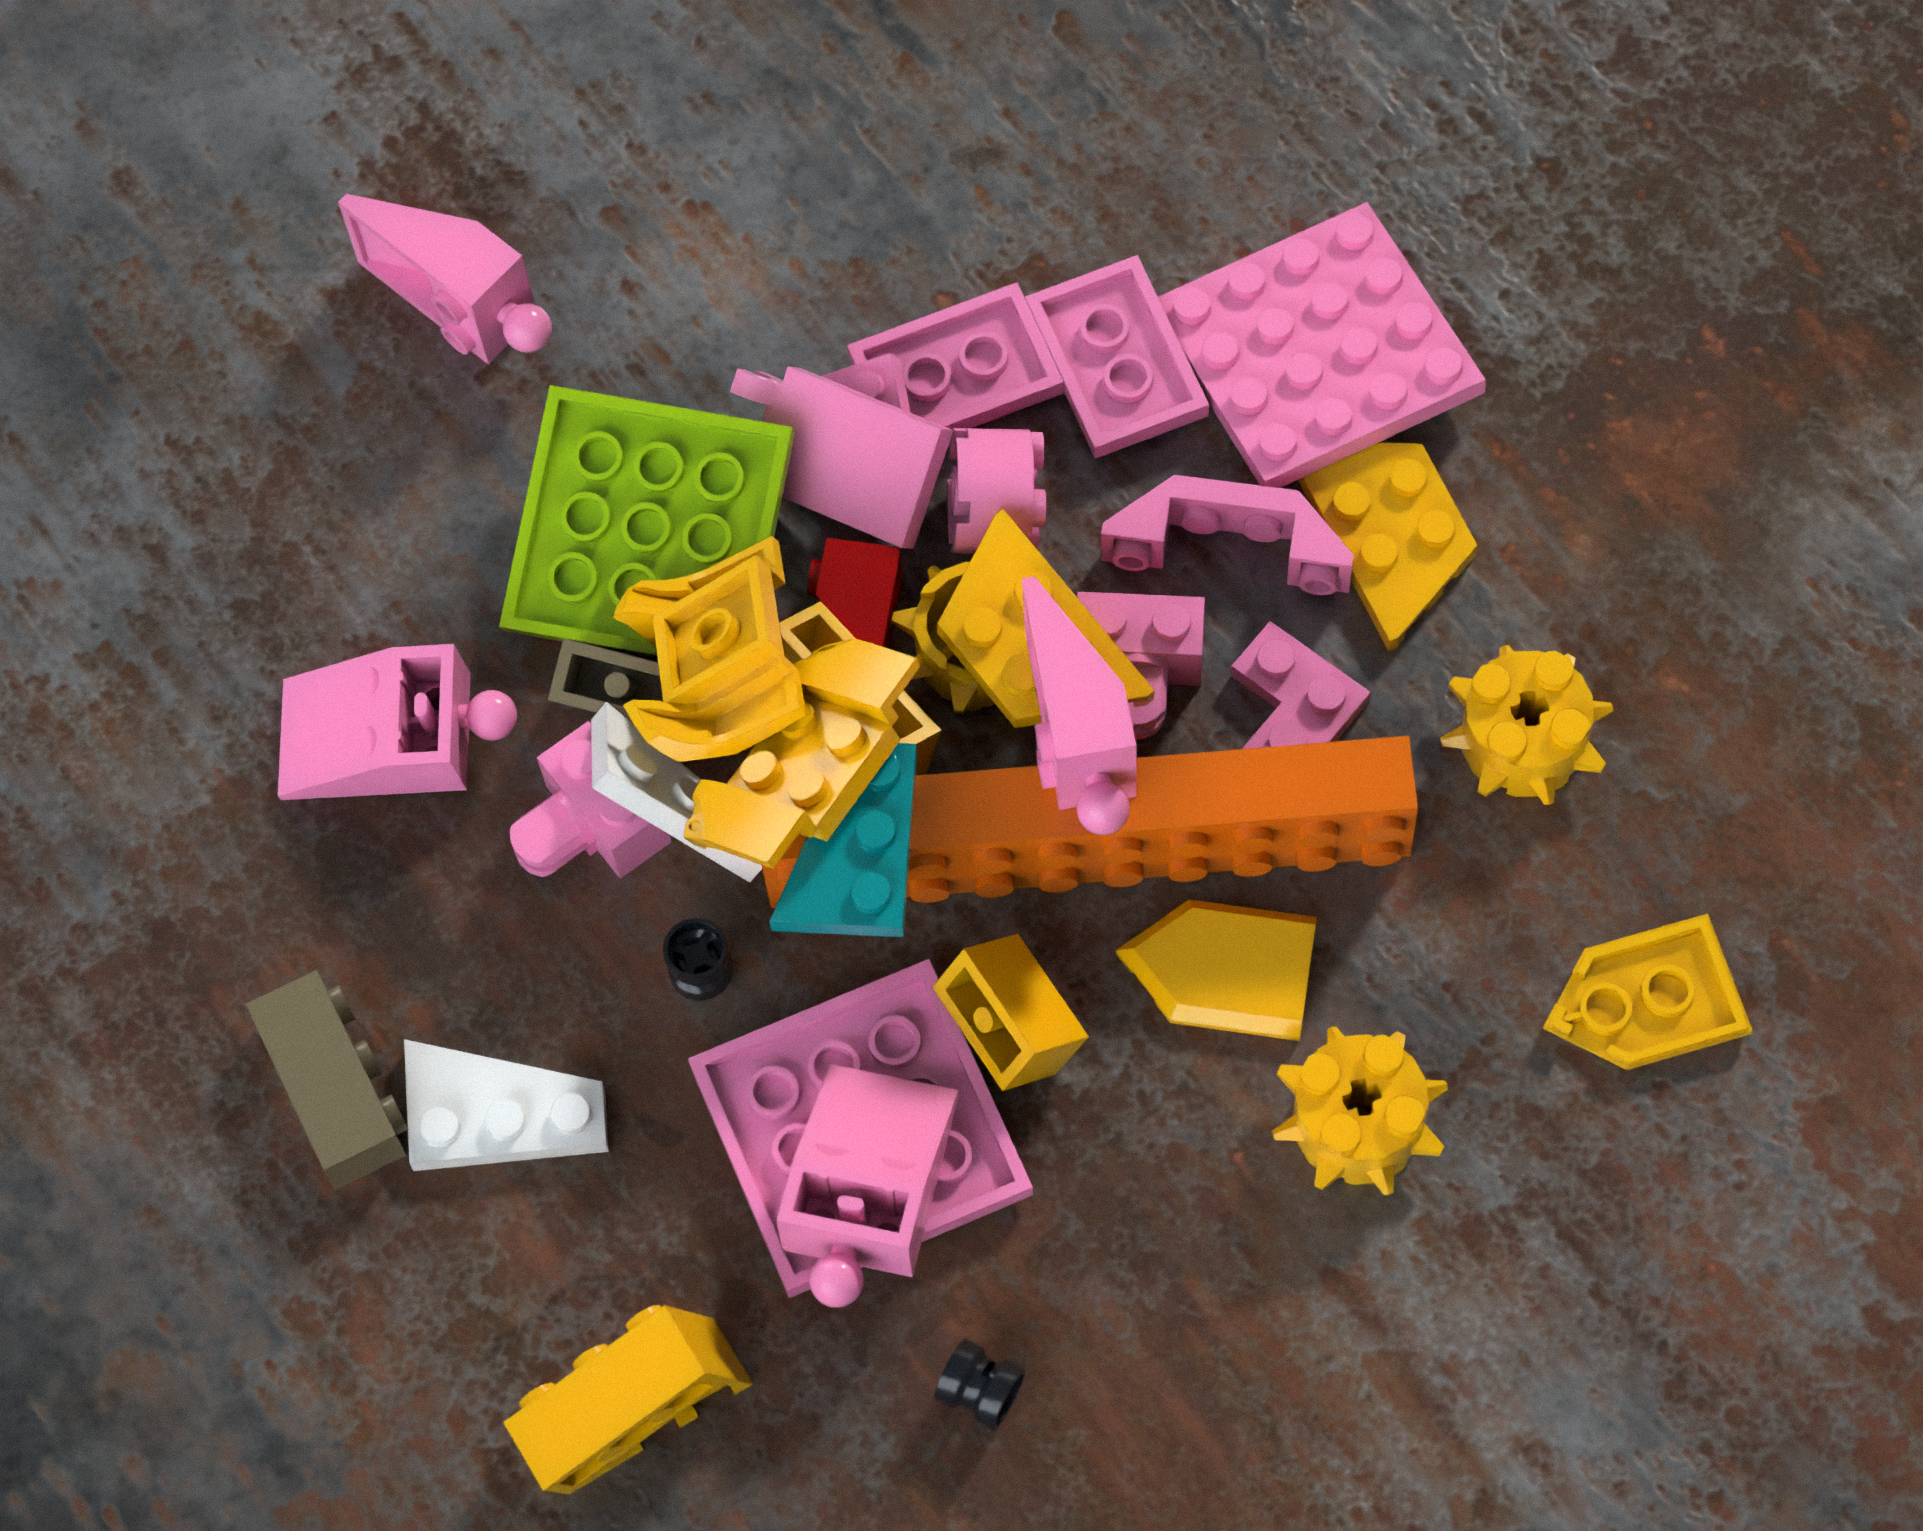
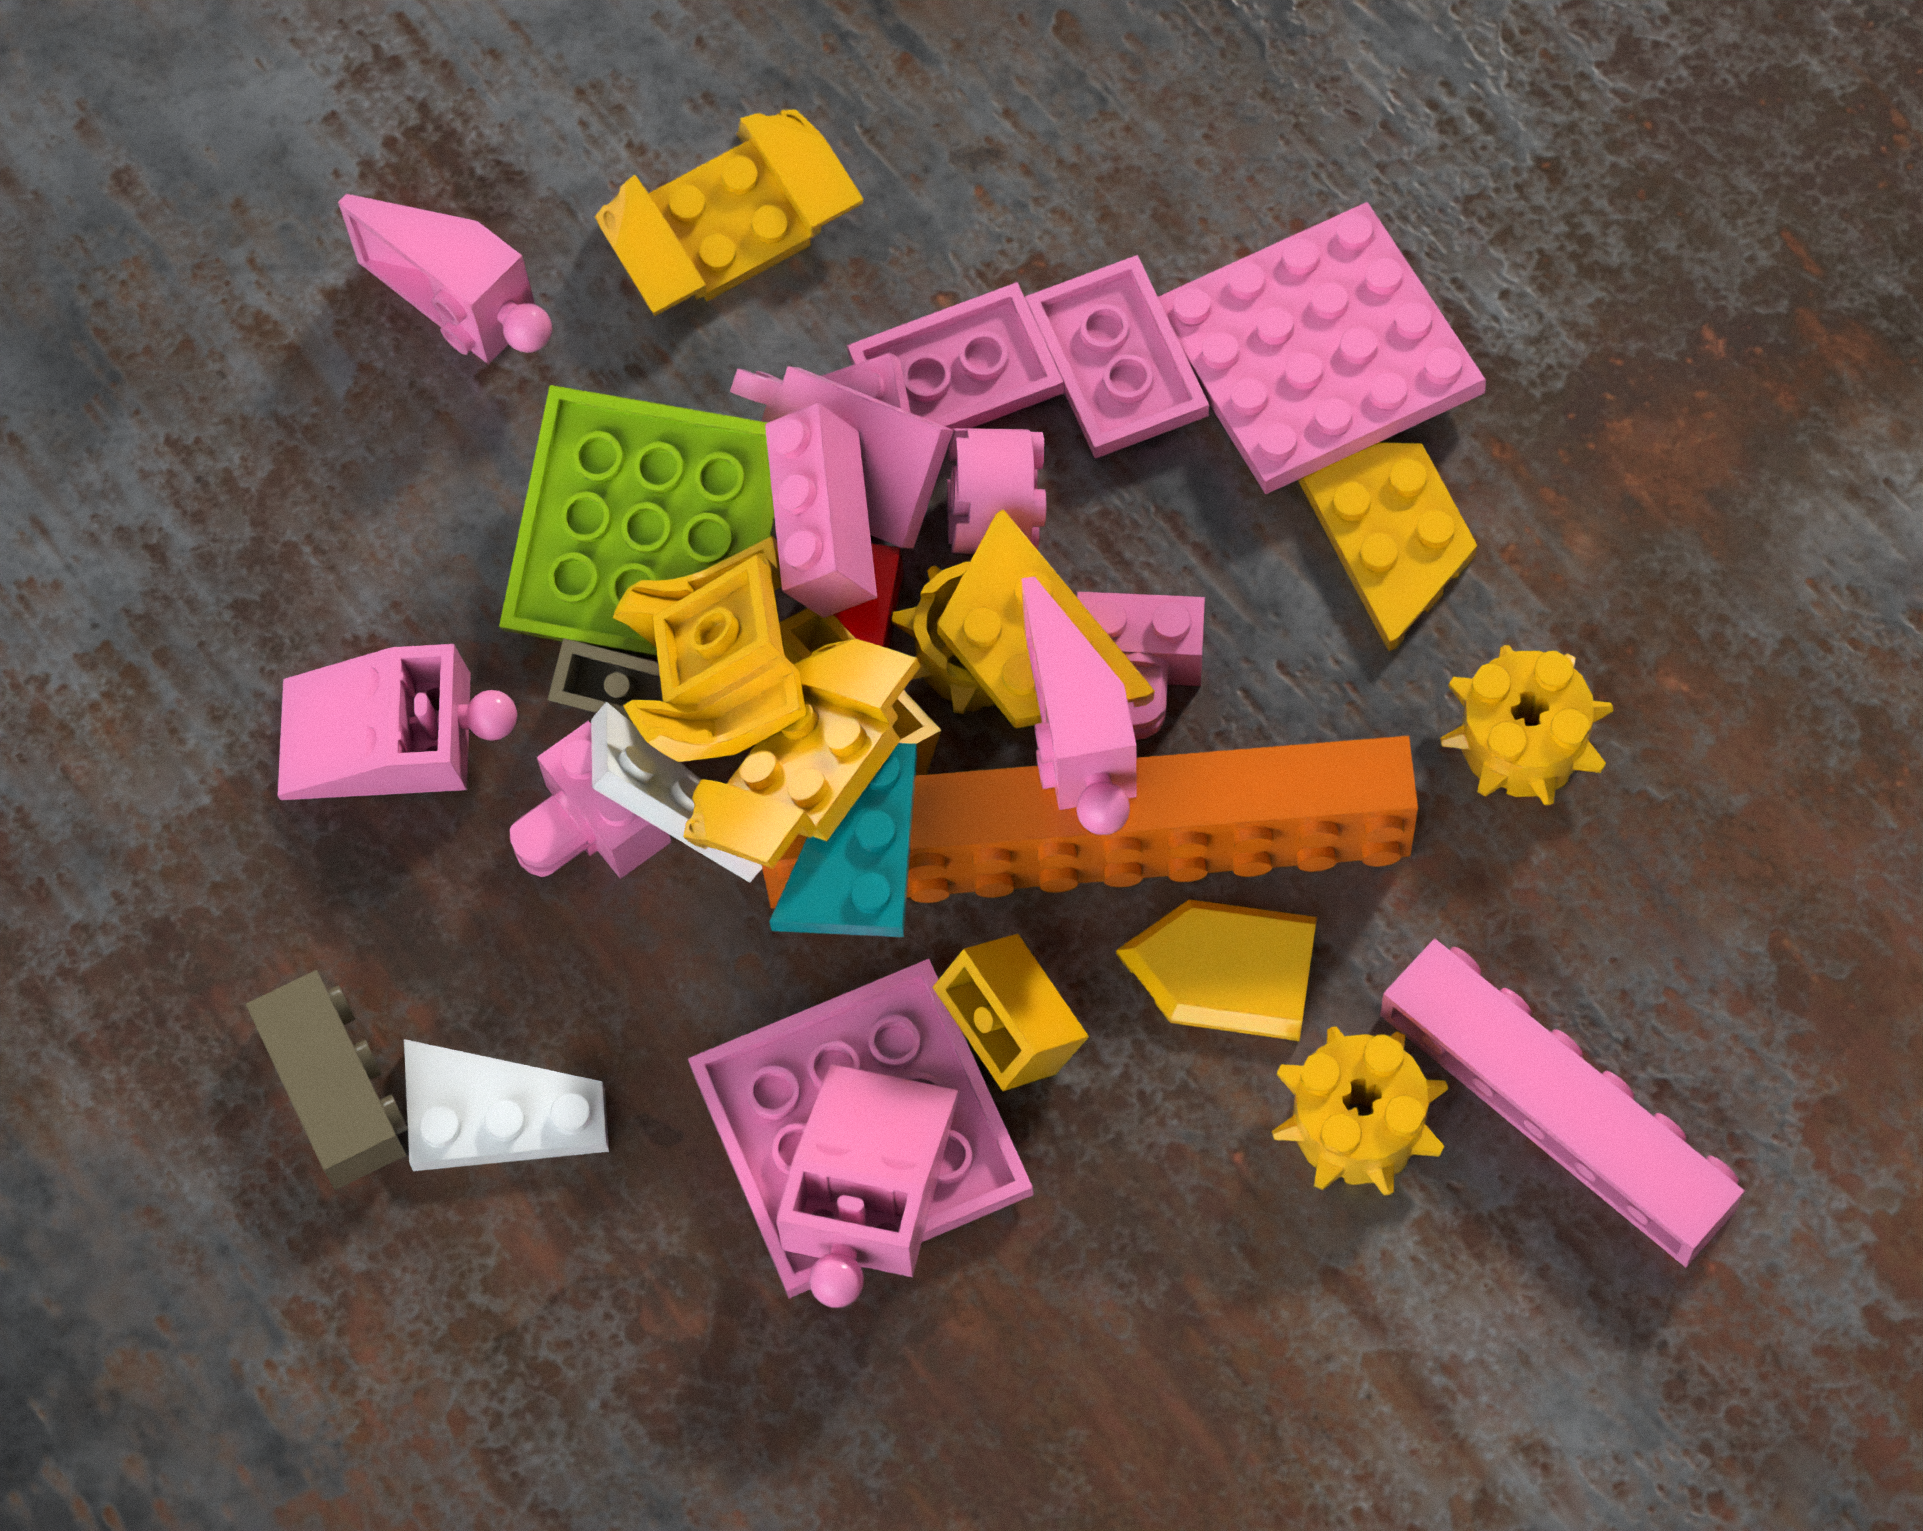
yellow wedge [503,1305,753,1495] -> none
black wheel [663,918,733,1001] -> none
black wheel [934,1338,1026,1430] -> none
bright pink slope [1101,475,1353,595] -> none
bright pink plate [1231,621,1371,749] -> none
yellow tile [1543,913,1753,1070] -> none
none -> yellow piece [595,109,864,317]
none -> bright pink brick [765,403,877,618]
none -> bright pink brick [1380,938,1745,1267]

